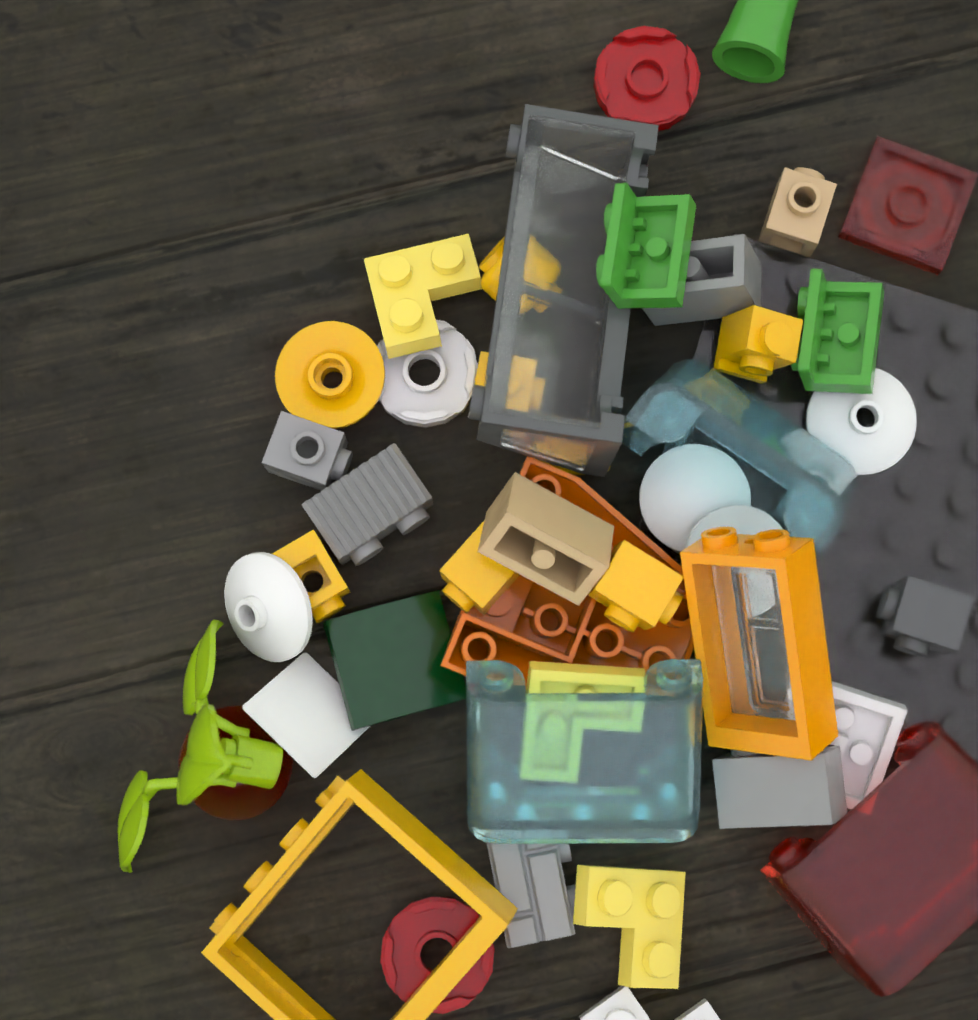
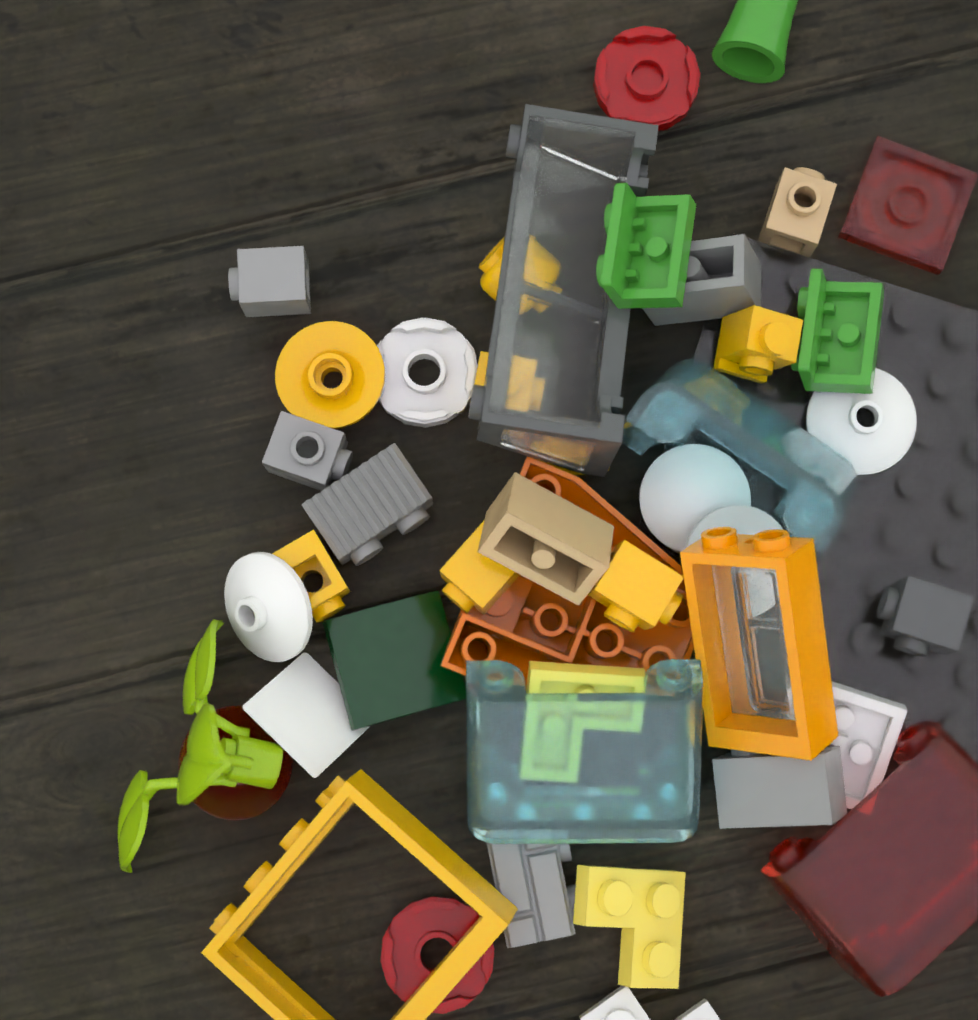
light yellow plate [364,234,482,359] -> none
none -> light grey brick [228,246,311,317]

